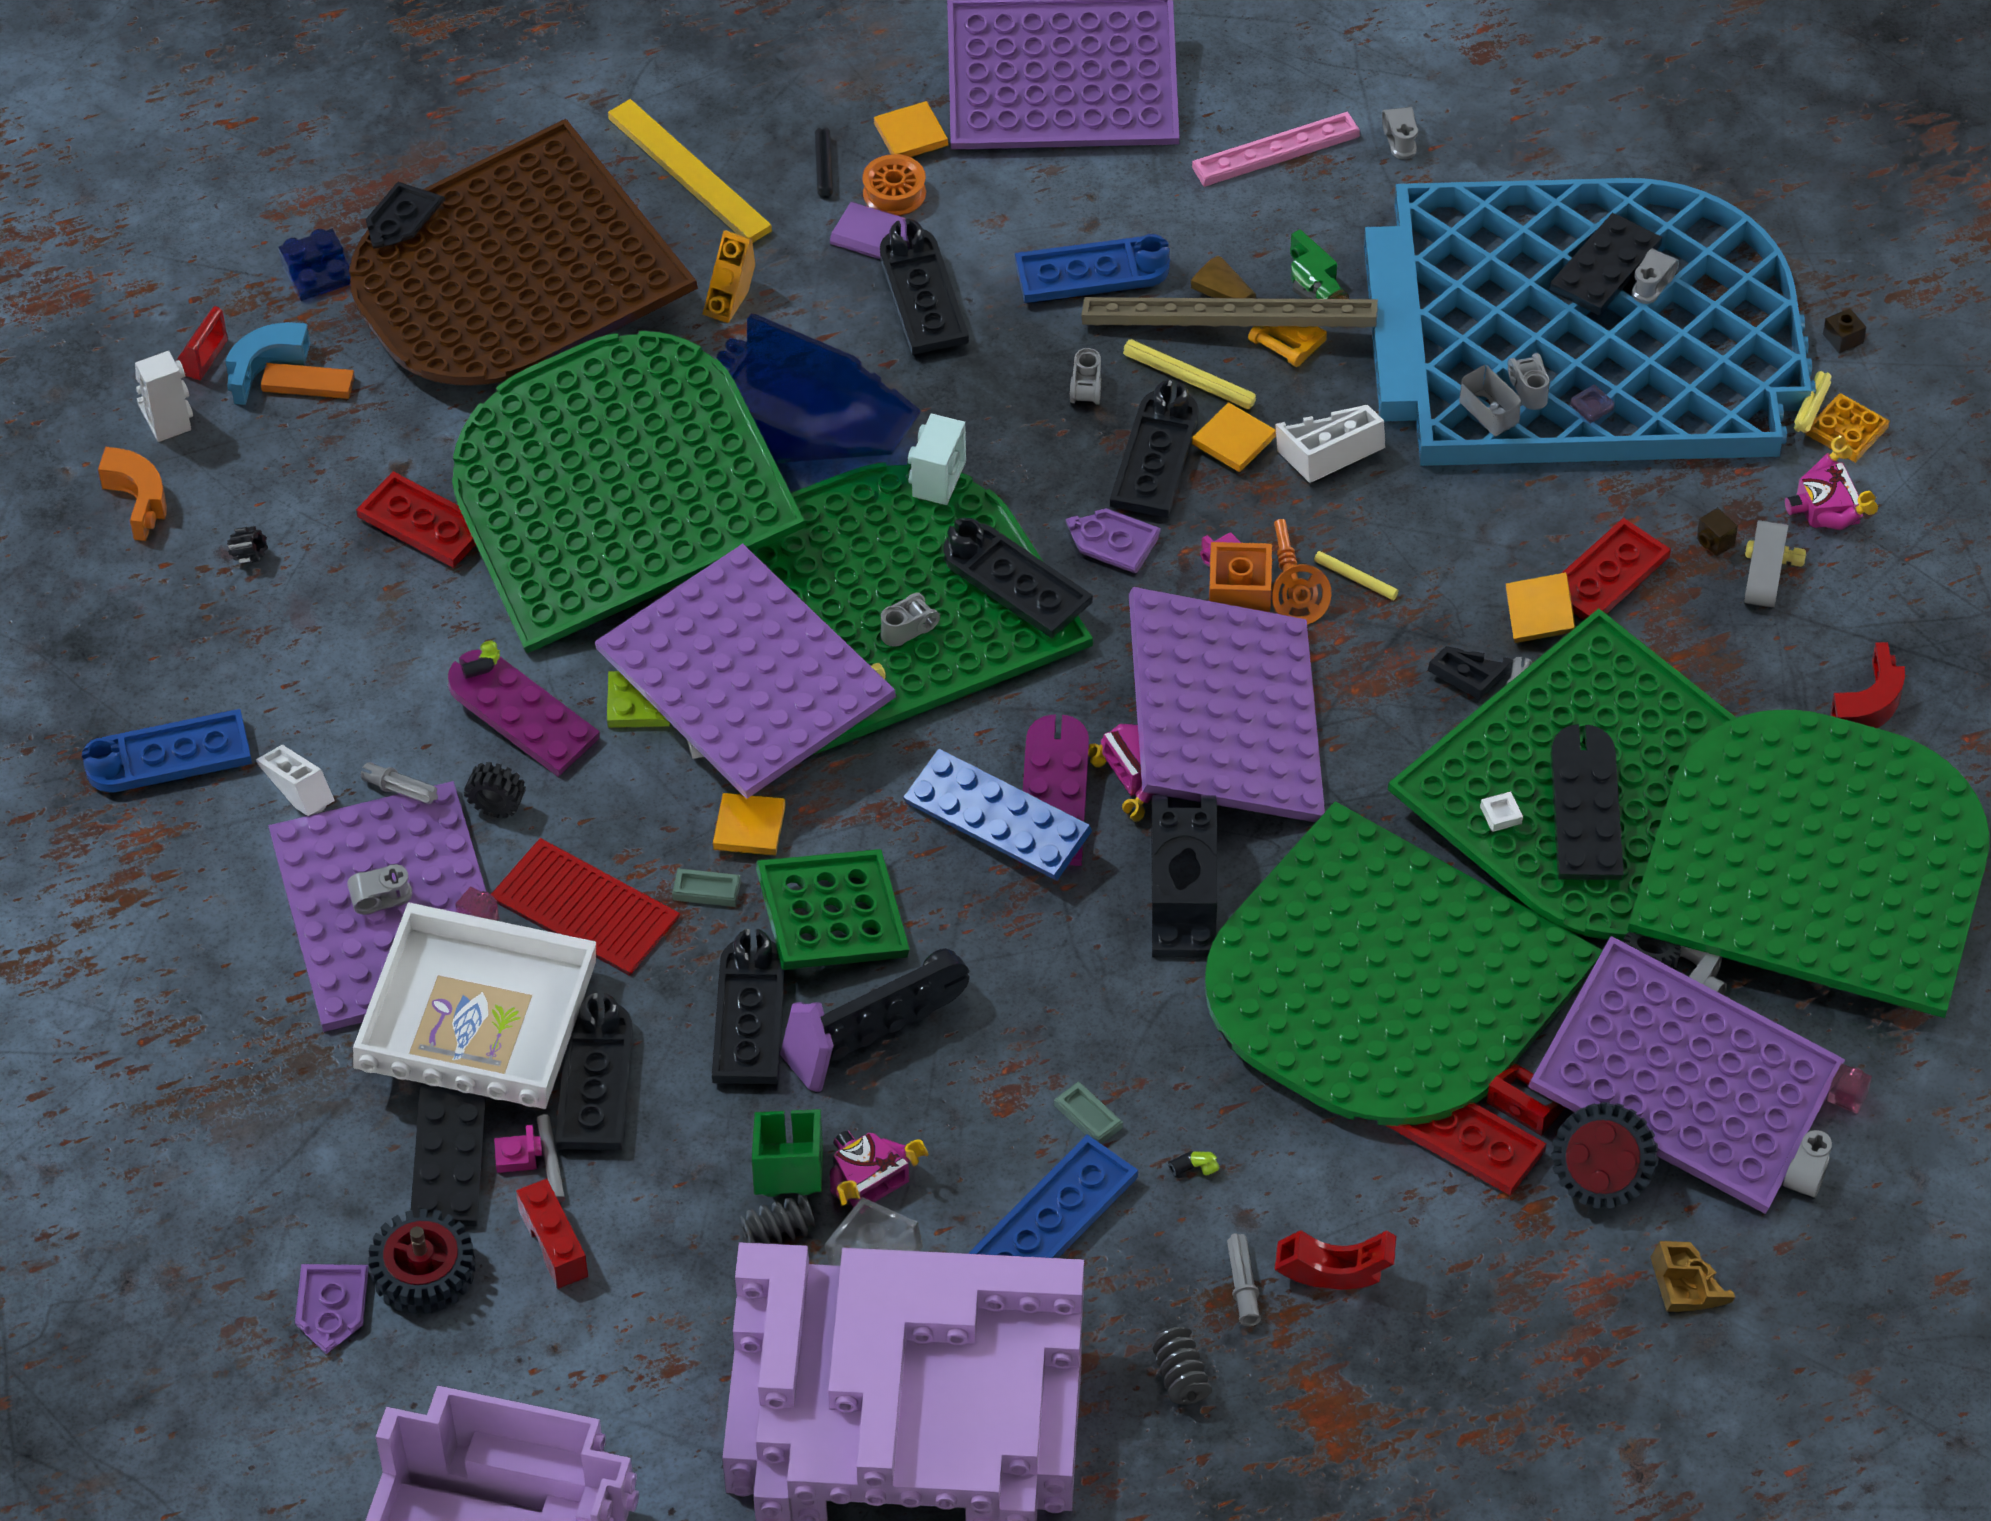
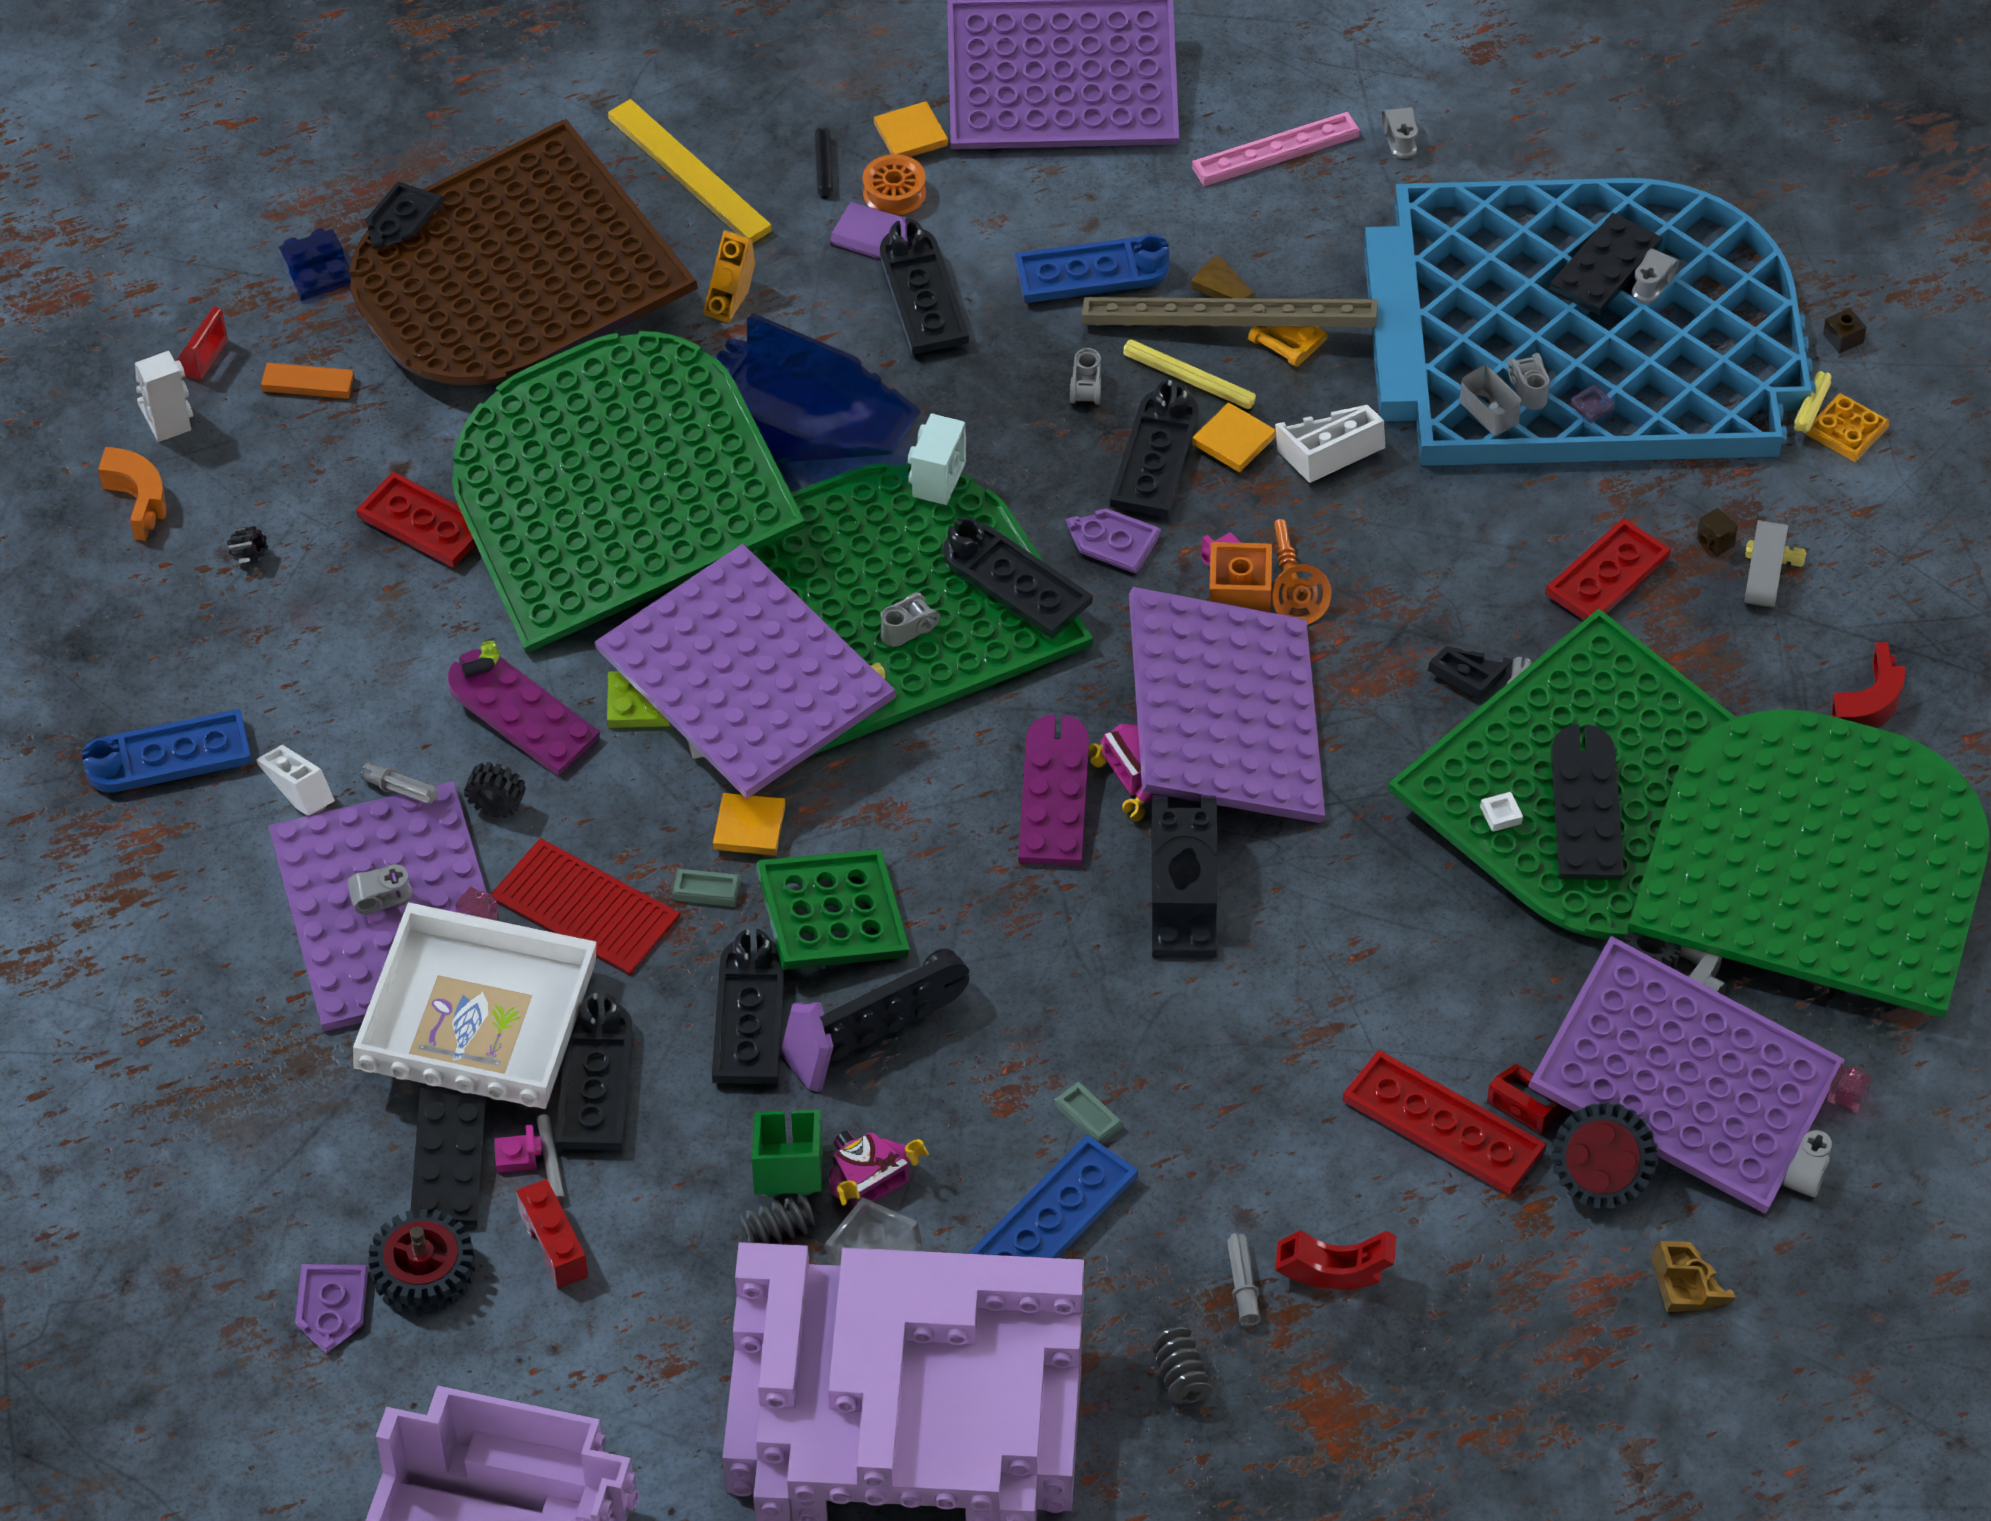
dark azure arch [225,322,311,405] -> none
plate [903,749,1092,881] -> none
arm [1168,1151,1219,1177] -> none
green plate [1205,801,1603,1126] -> none
green plate [1290,229,1349,299] -> none
light yellow bar [1314,551,1399,600] -> none
light orange tile [1506,572,1575,643] -> none
torso [1785,436,1878,530] -> none

